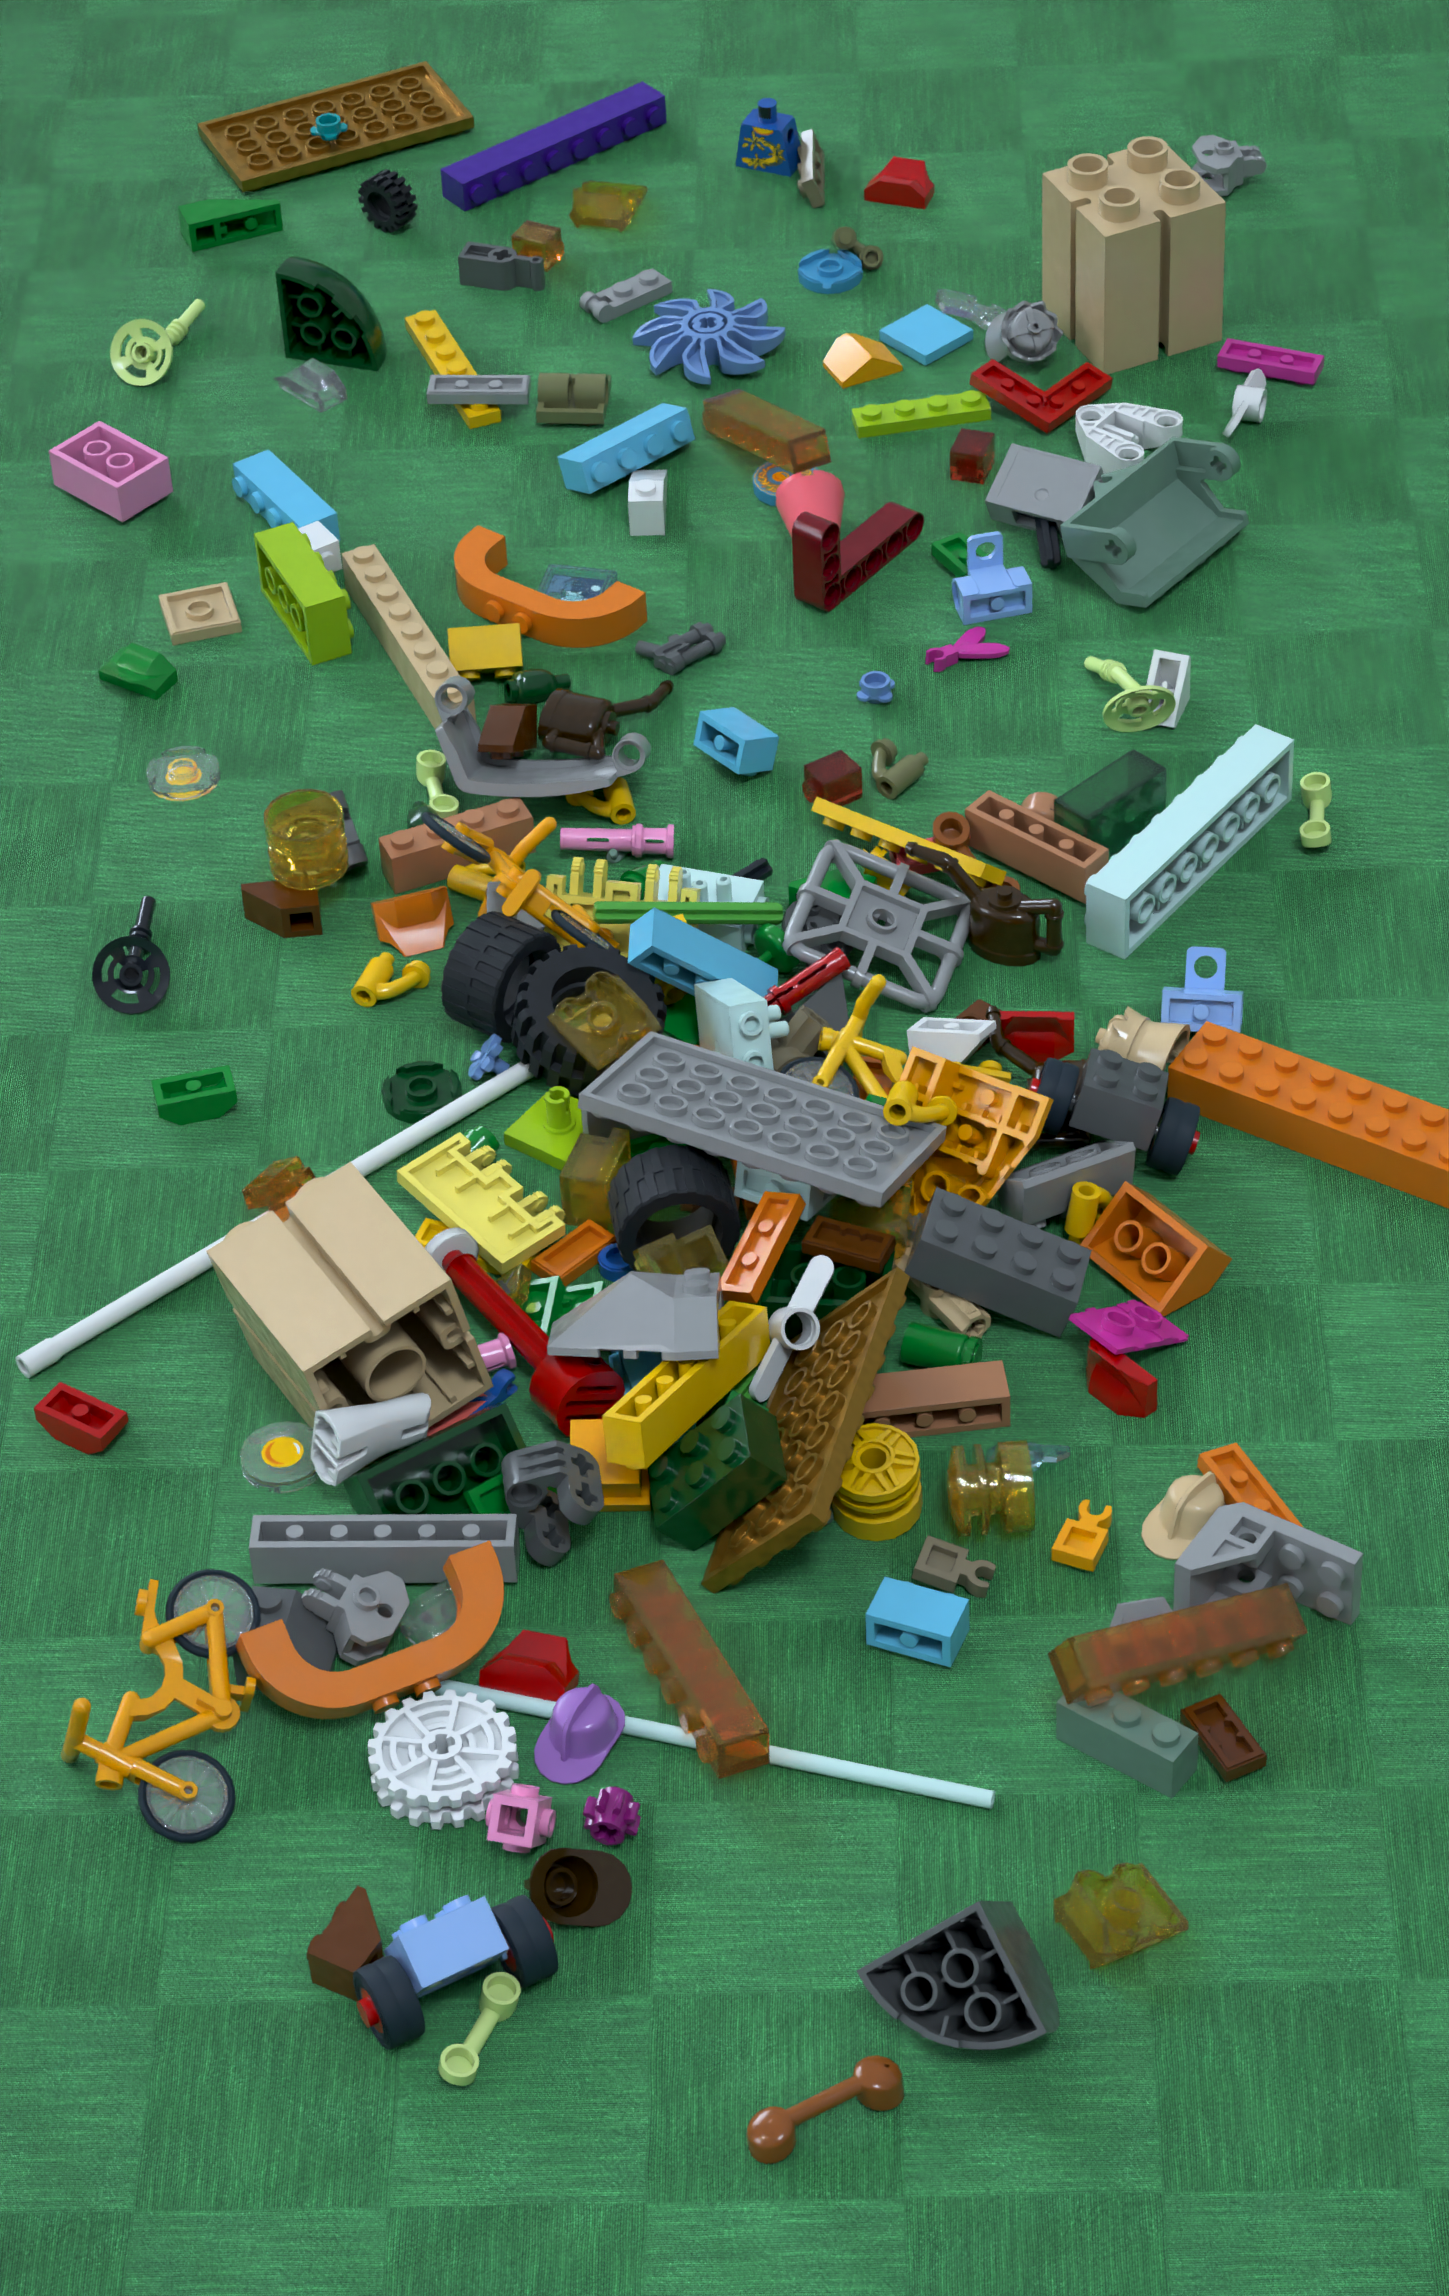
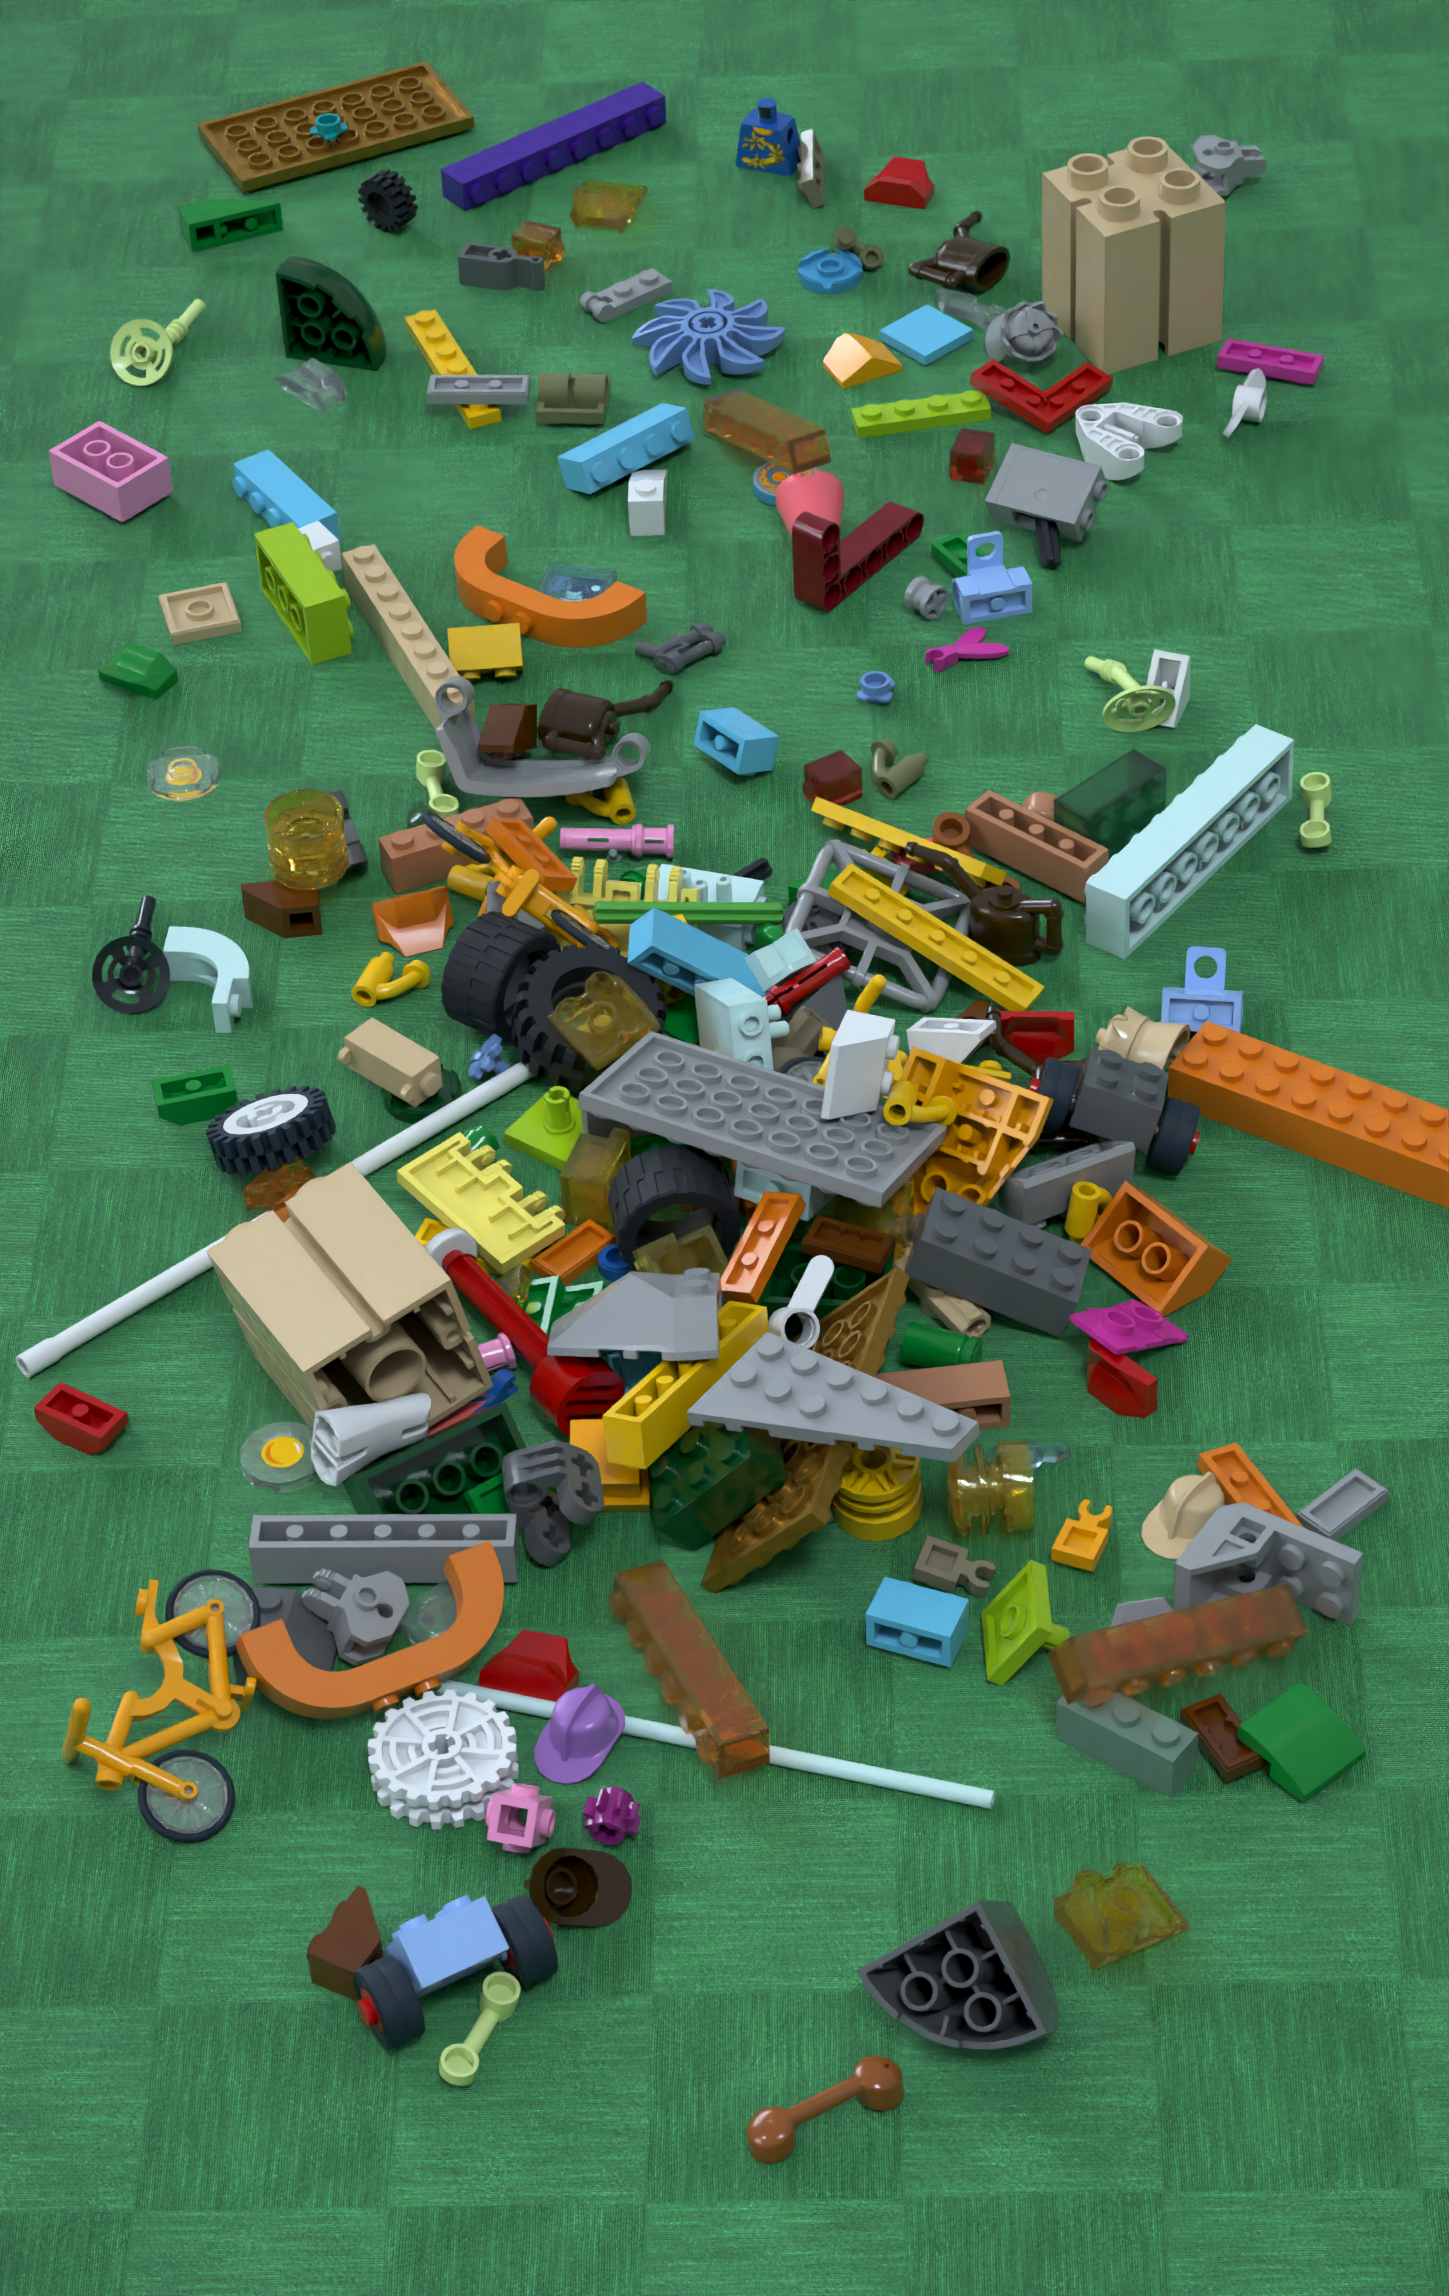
dark green plant [504,669,571,704] -> none
sand green piece [1060,437,1249,608] -> none
none -> light aqua arch [163,926,254,1033]
none -> black wheel [206,1086,336,1175]
none -> tan brick [337,1018,443,1107]
none -> orange plate [485,817,577,893]
none -> light grey wing [686,1332,980,1462]
none -> light aqua panel [744,929,817,992]
none -> white slope [821,1010,900,1120]
none -> yellow plate [827,863,1045,1011]
none -> light grey wheel [904,576,949,620]
none -> dark brown piece [908,211,1010,292]
none -> lime tile [981,1560,1070,1686]
none -> green slope [1237,1681,1366,1802]
none -> light grey tile [1296,1468,1389,1541]

